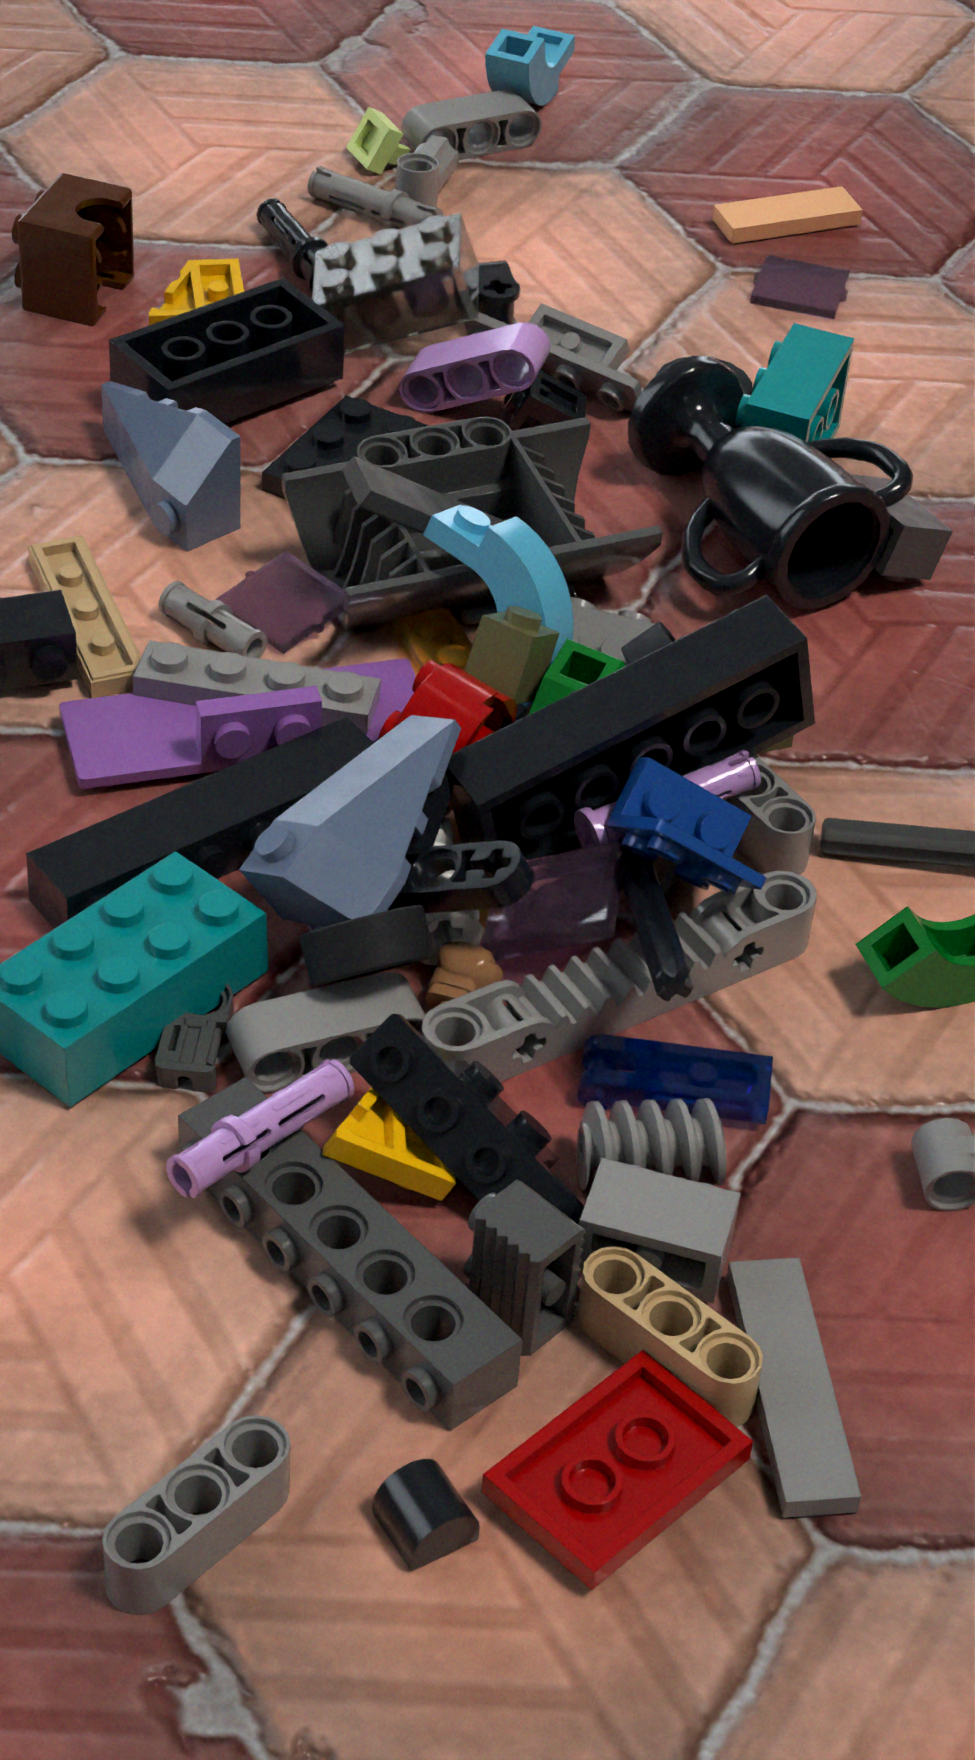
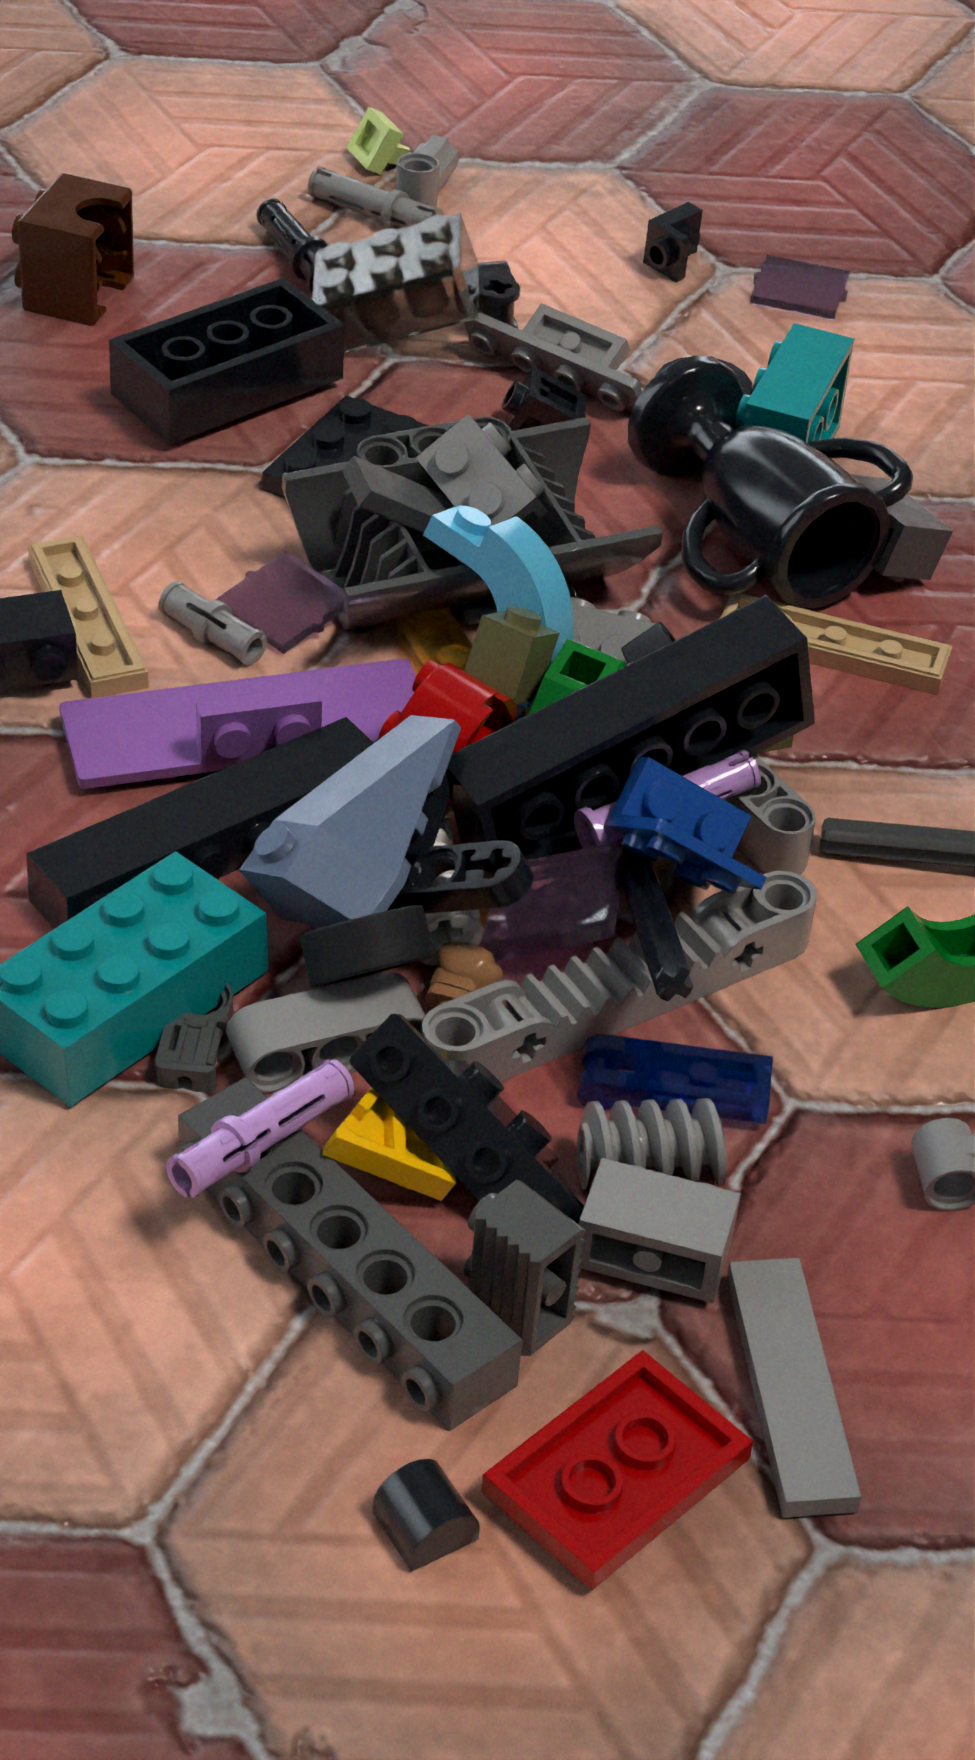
sand blue wedge [101,381,241,552] -> none
light grey beam [102,1415,291,1615] -> none
light grey plate [133,640,381,734] -> none
yellow wing [148,258,244,325] -> none
lavender beam [399,322,551,413] -> none
light grey beam [401,89,542,160] -> none
medium azure arch [485,26,575,106] -> none
tan beam [577,1246,763,1427] -> none
light nougat tile [712,186,863,244] -> none
none -> light grey bracket [416,413,549,526]
none -> black bracket [643,202,703,282]
none -> tan tile [721,593,953,695]

